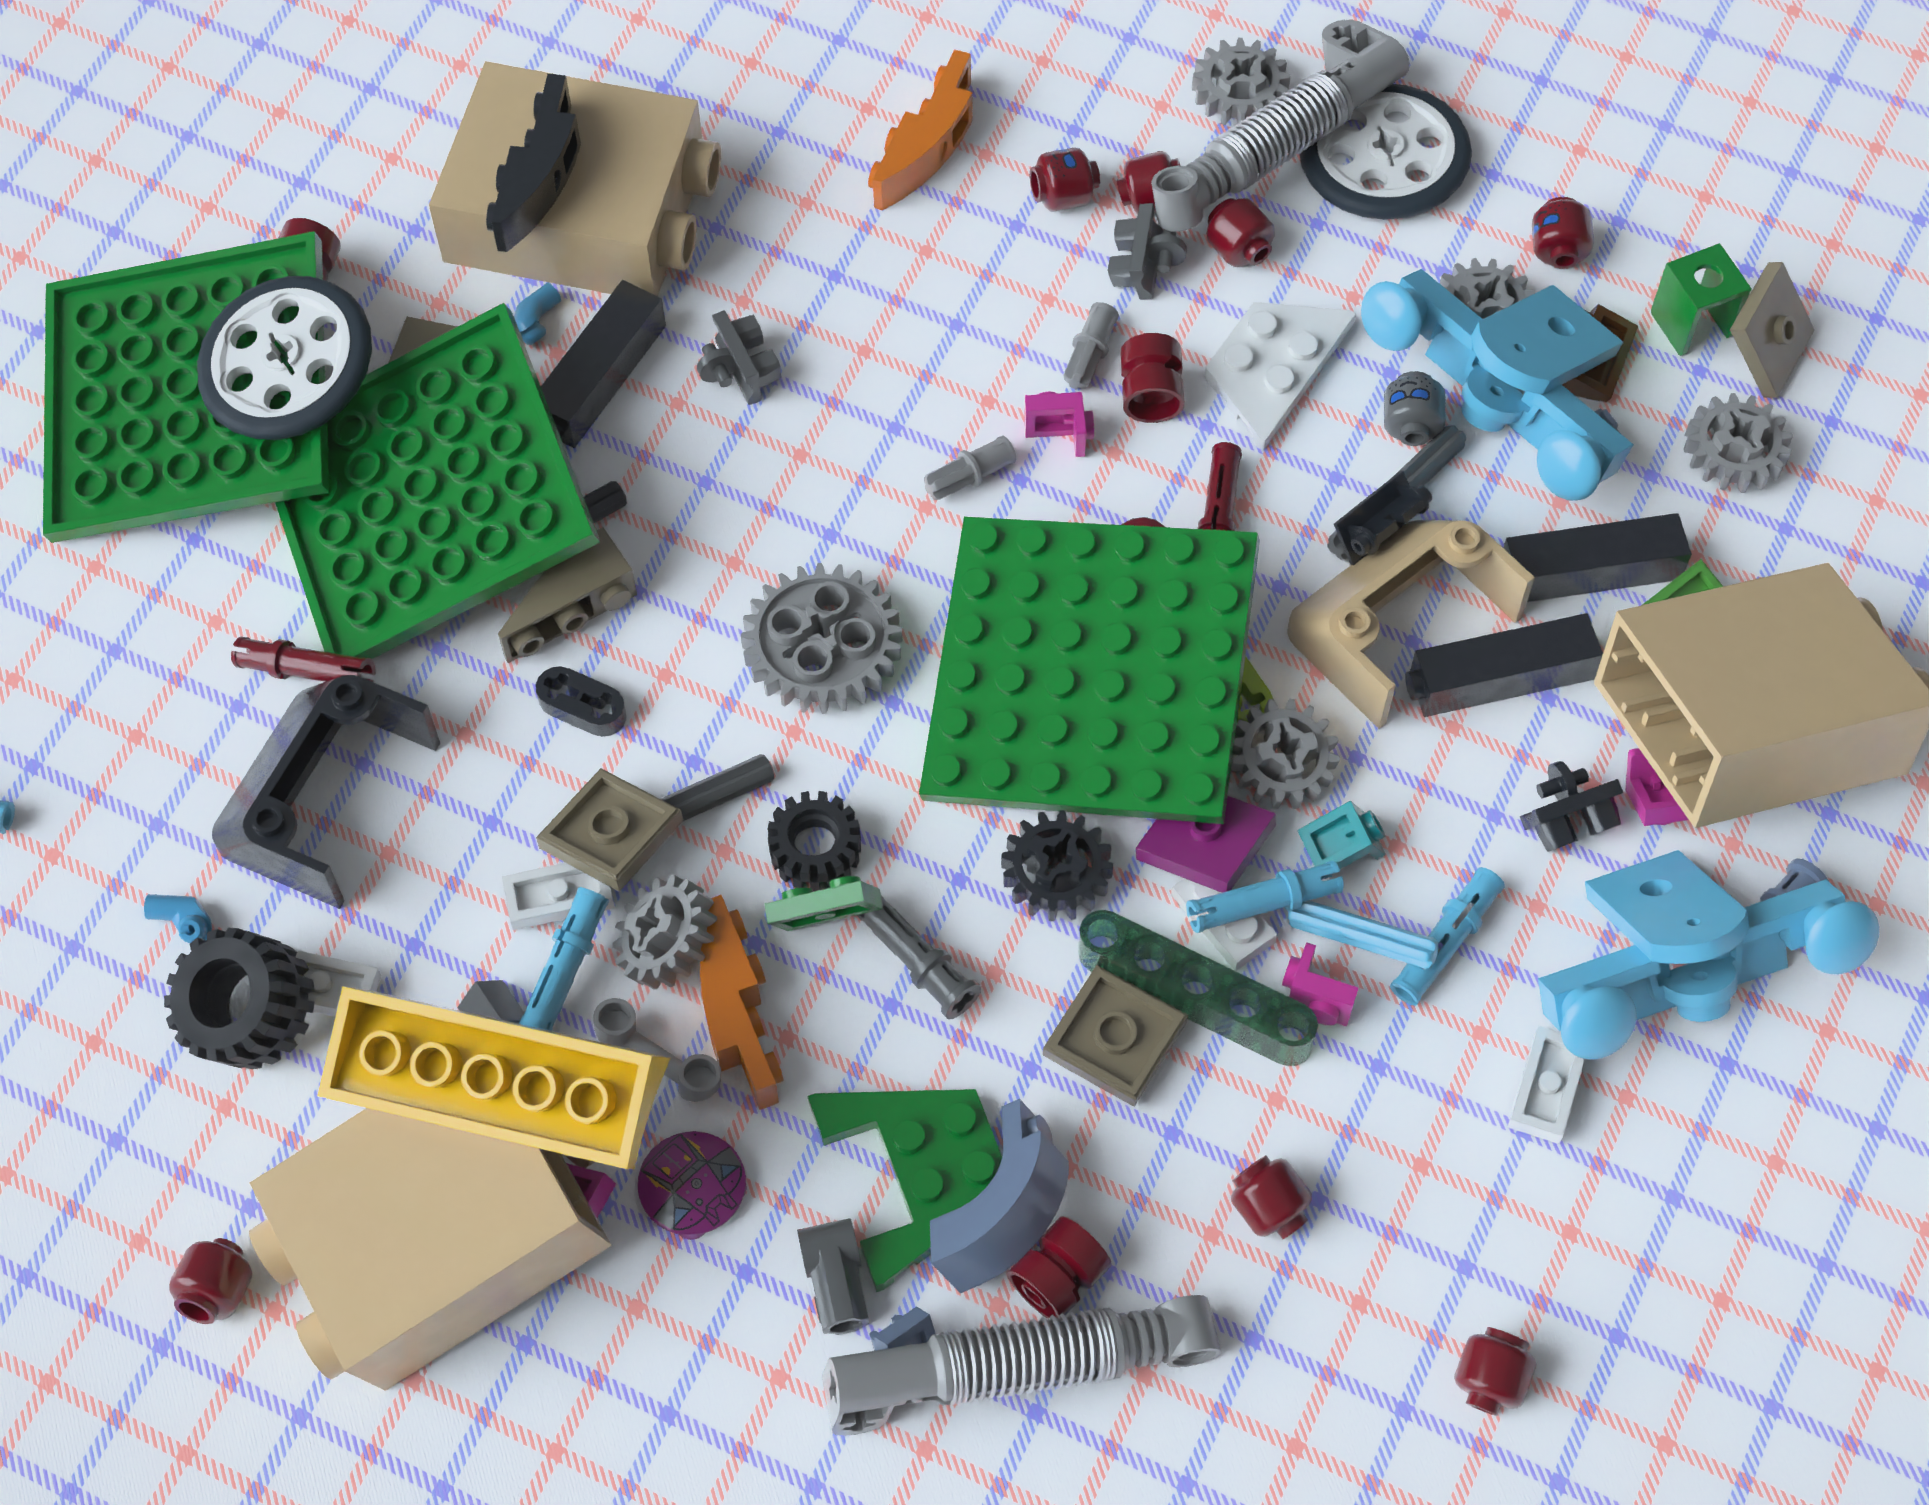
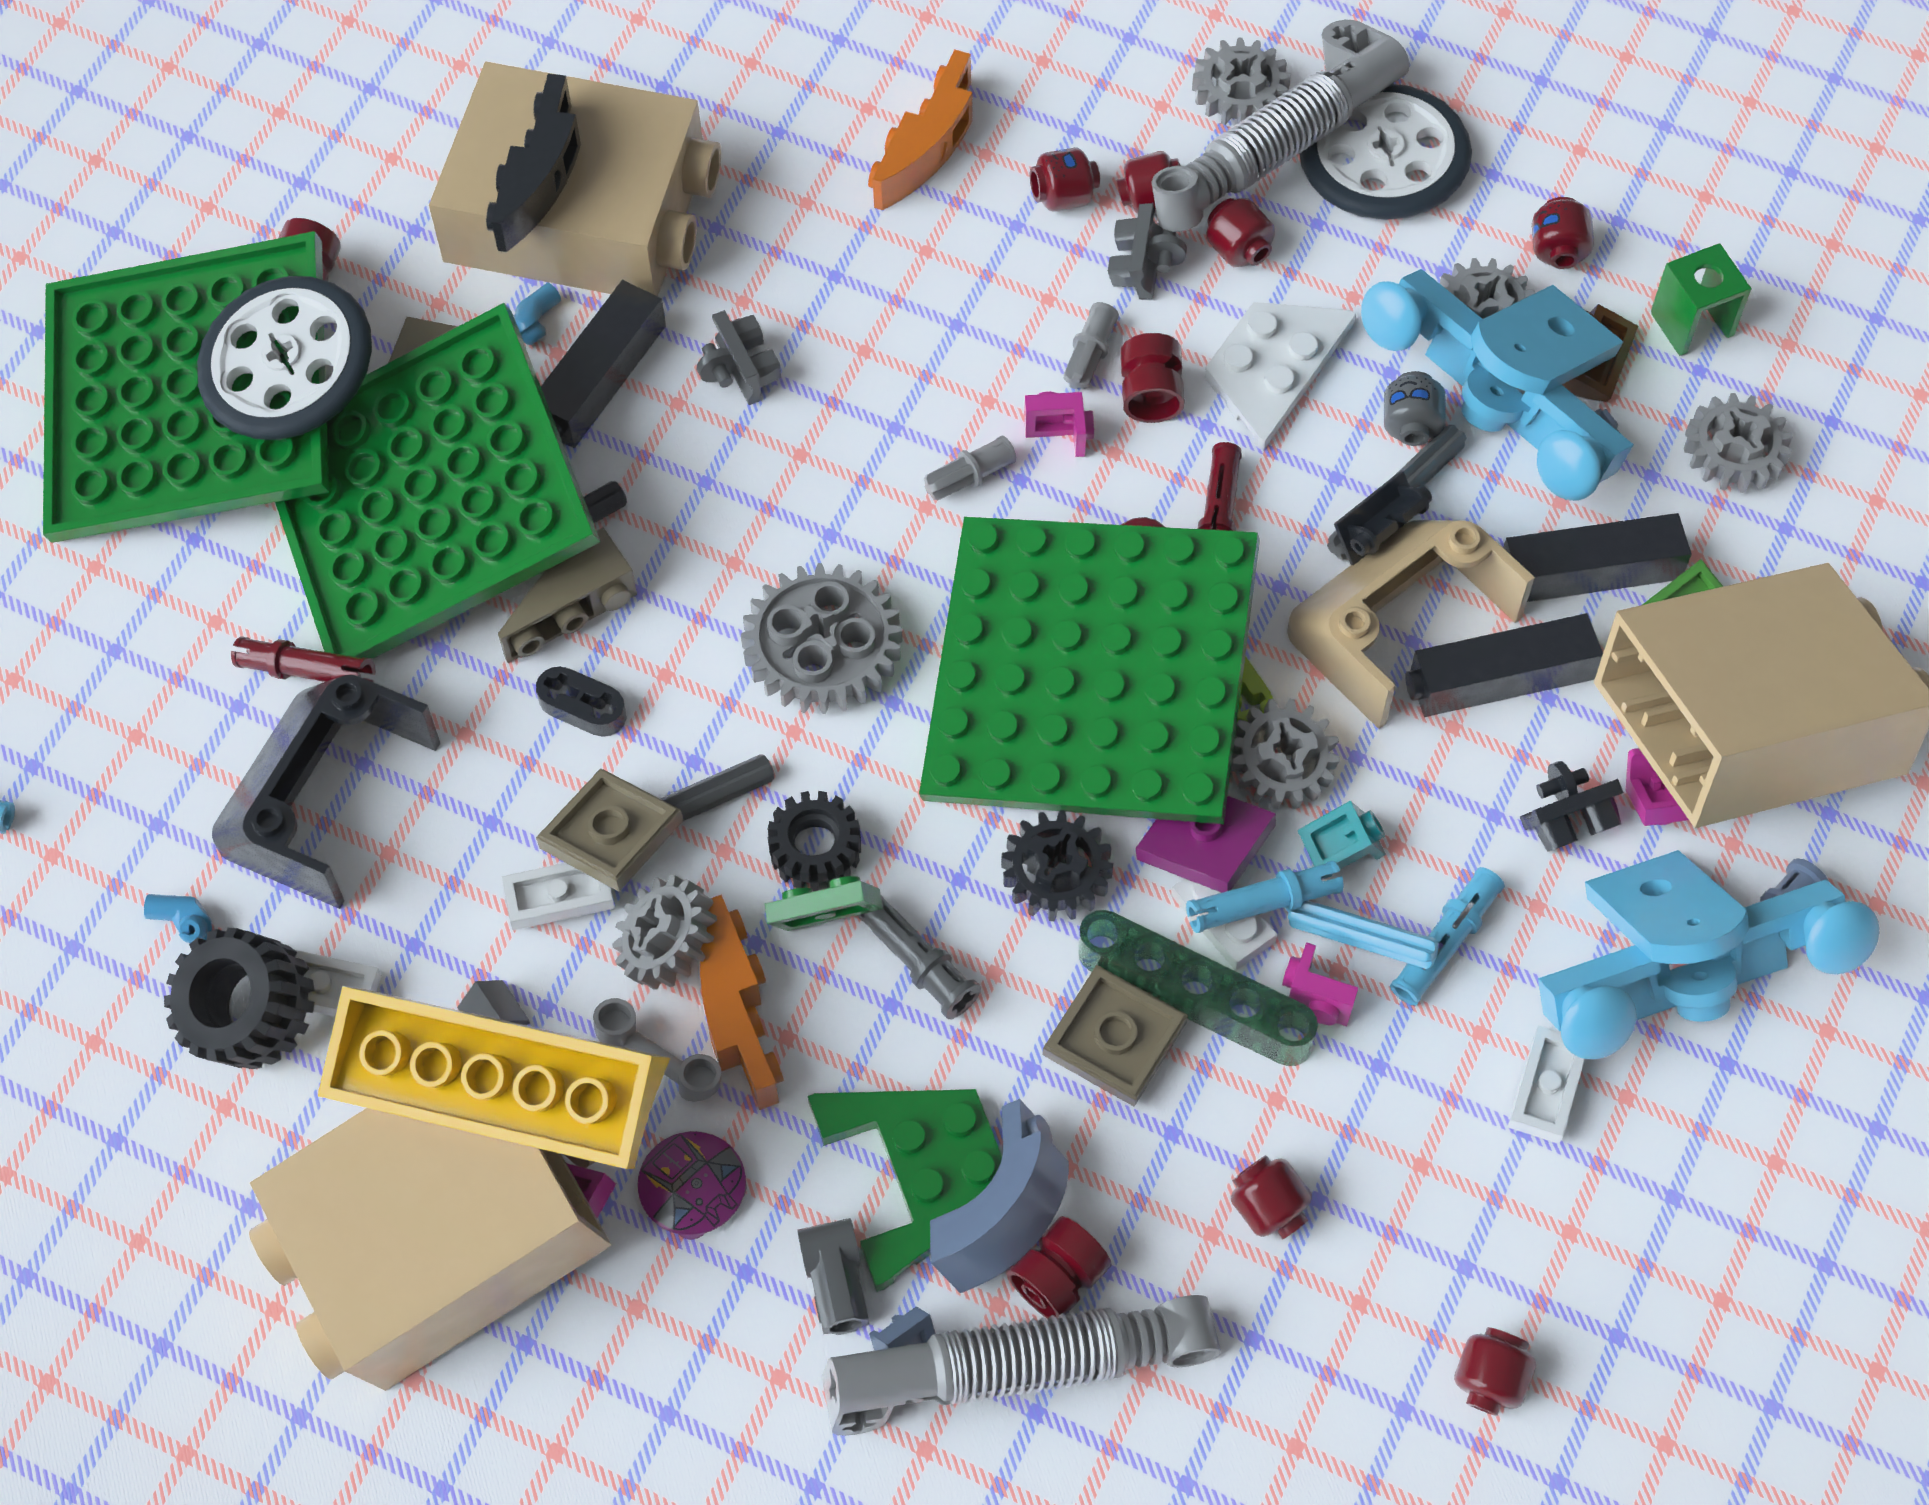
dark red head [169,1238,253,1325] -> none
medium azure pin [519,887,609,1031] -> none
dark tan plate [1730,262,1815,398] -> none

